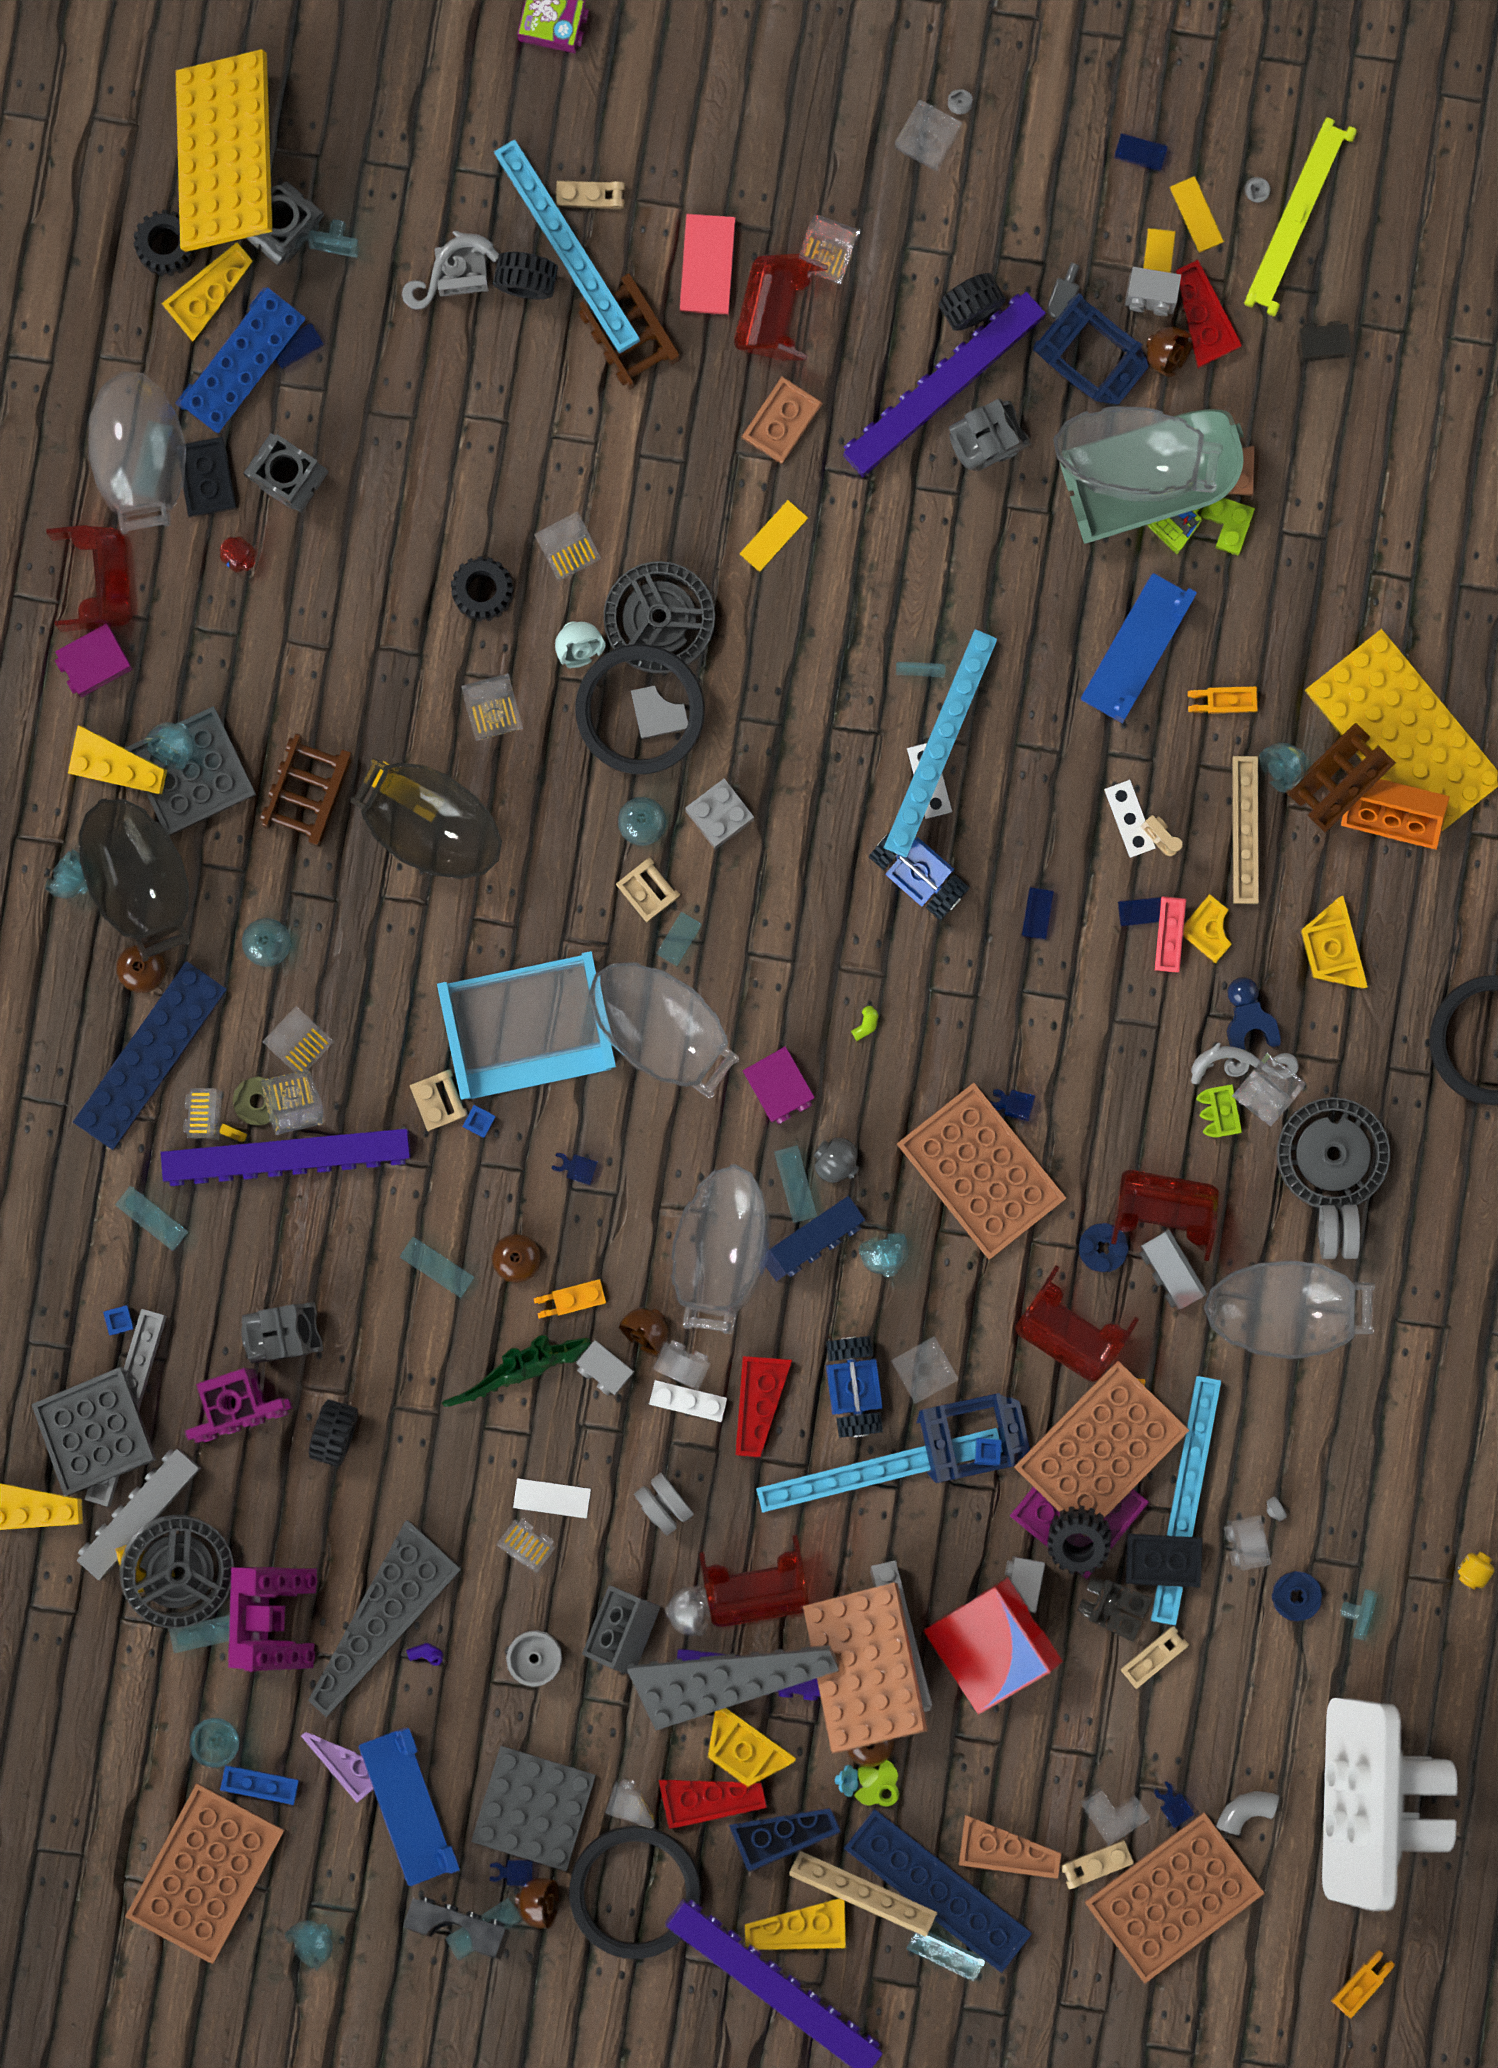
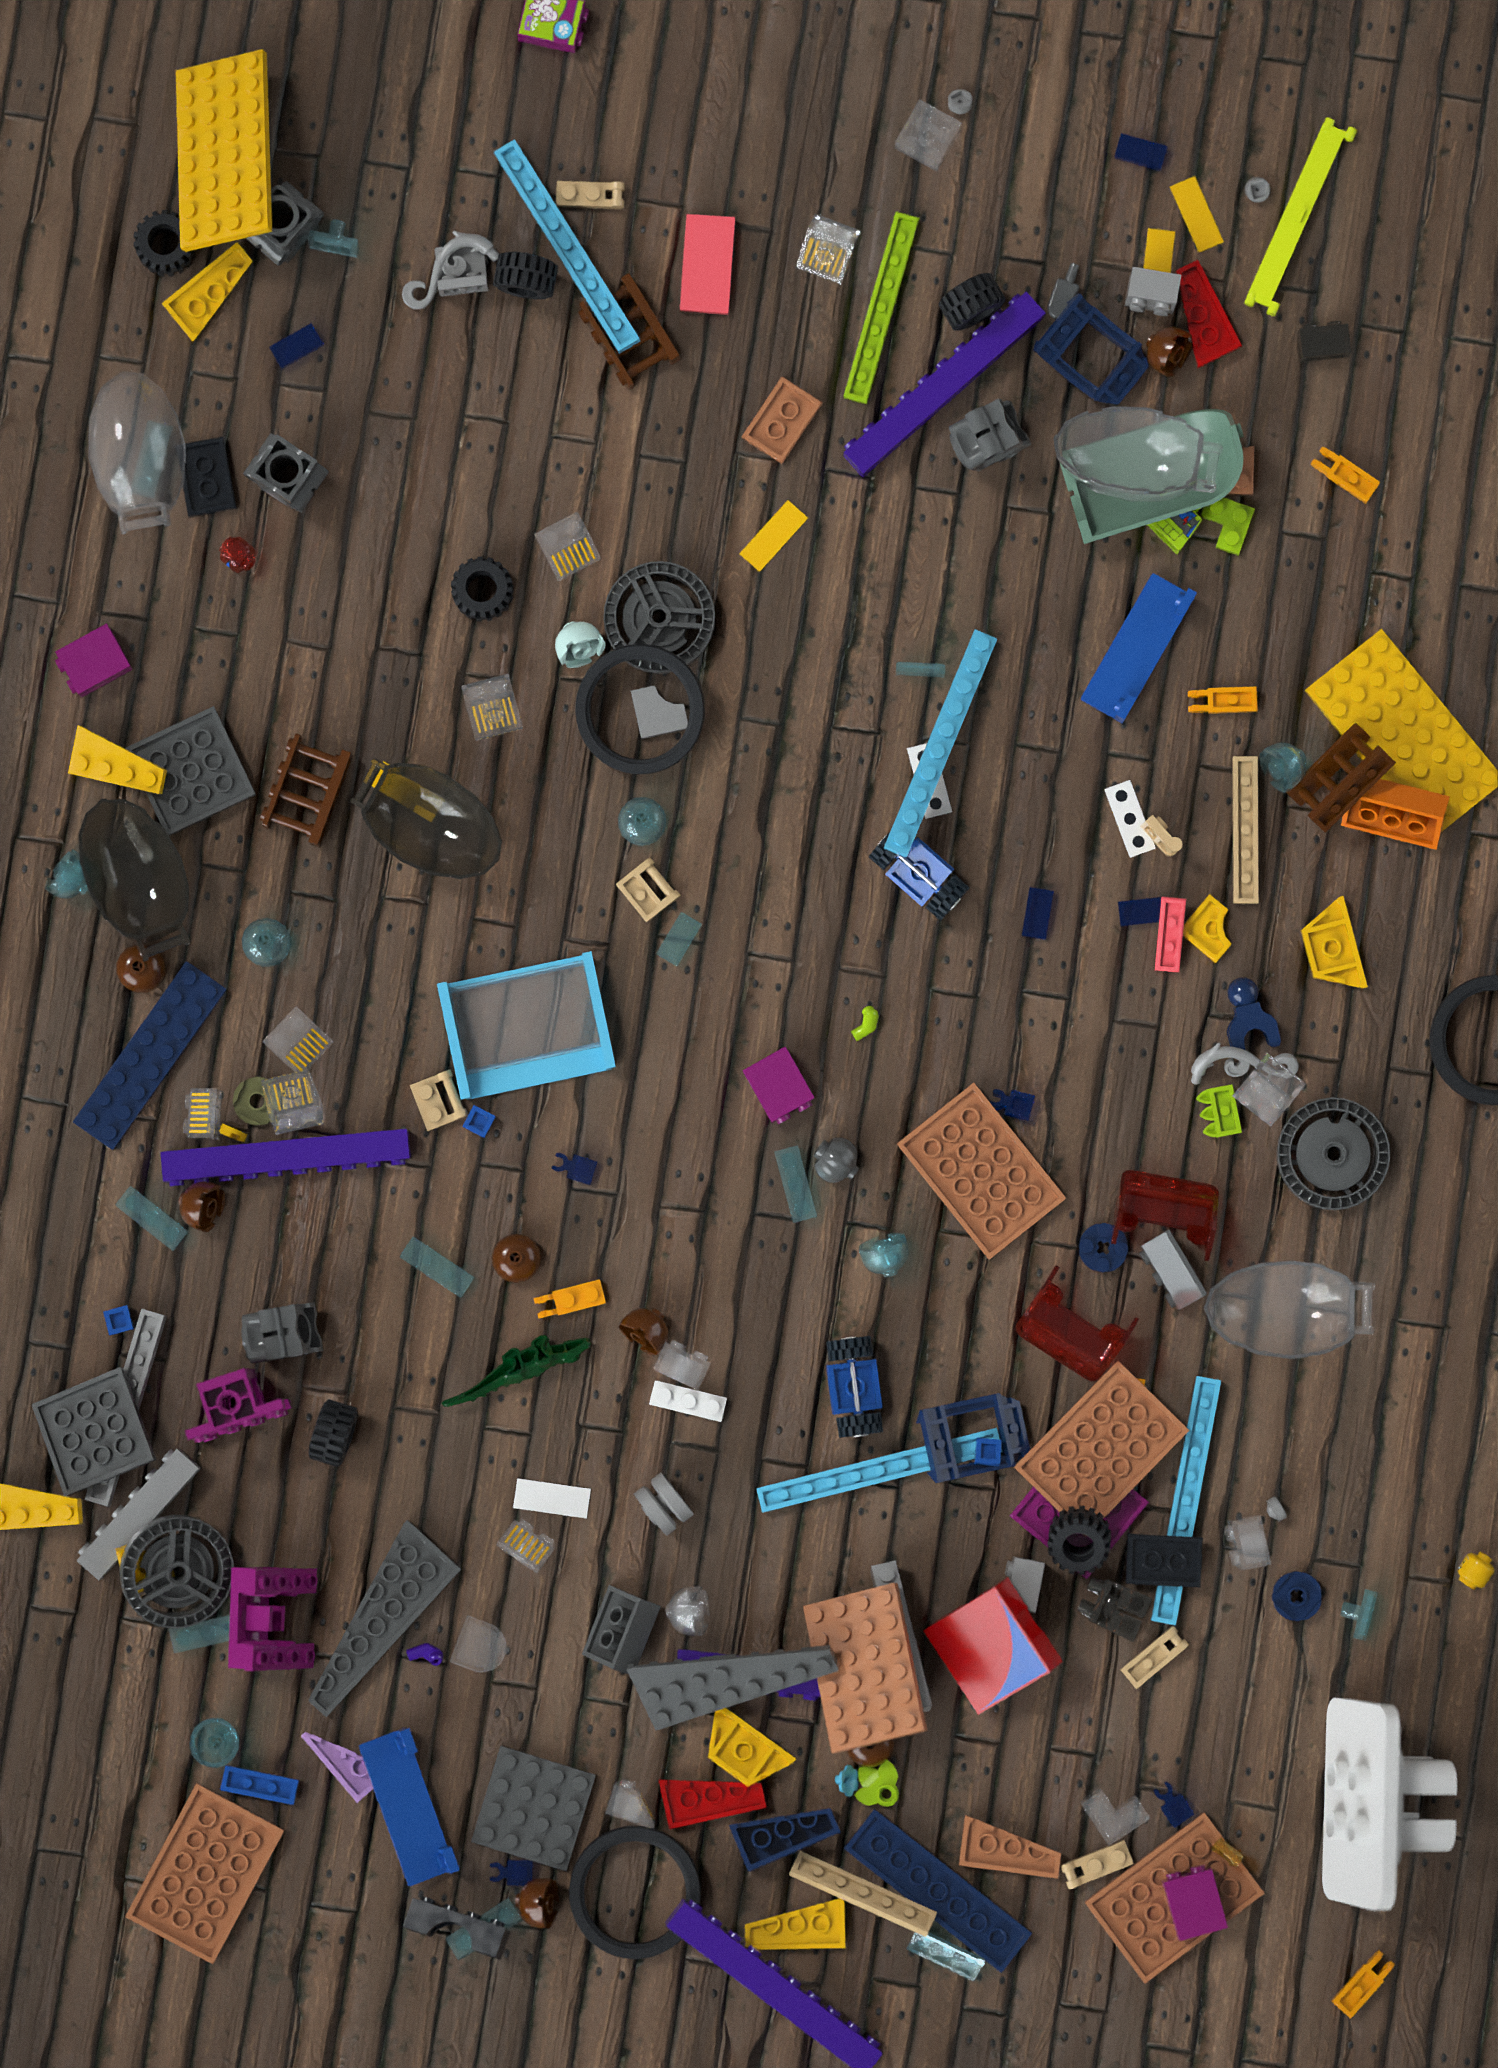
clear red windscreen [46,525,132,632] -> none
clear light blue cylinder [143,722,194,770] -> none
blue bracket [175,287,305,433] -> none
clear light blue cylinder [284,1920,333,1971] -> none
light grey wheel [506,1630,563,1687] -> none
light grey brick [576,1340,634,1396] -> none
clear windscreen [589,962,739,1098] -> none
clear windscreen [671,1164,771,1334] -> none
light grey brick [685,778,754,850] -> none
clear red windscreen [699,1535,809,1627] -> none
clear red windscreen [734,253,829,361] -> none
red wing [735,1356,792,1457] -> none
dark blue wedge [759,1195,865,1282] -> none
clear brick [891,1336,959,1404] -> none
light grey cylinder [1216,1791,1279,1835] -> none
light grey wheel [1318,1205,1360,1259] -> none
none -> reddish brown cylinder [178,1181,225,1232]
none -> clear tile [449,1615,507,1672]
none -> lime tile [843,212,919,405]
none -> magenta brick [1161,1864,1228,1941]
none -> clear yellow pin [1211,1837,1245,1867]
none -> light orange hinge [1311,447,1380,504]

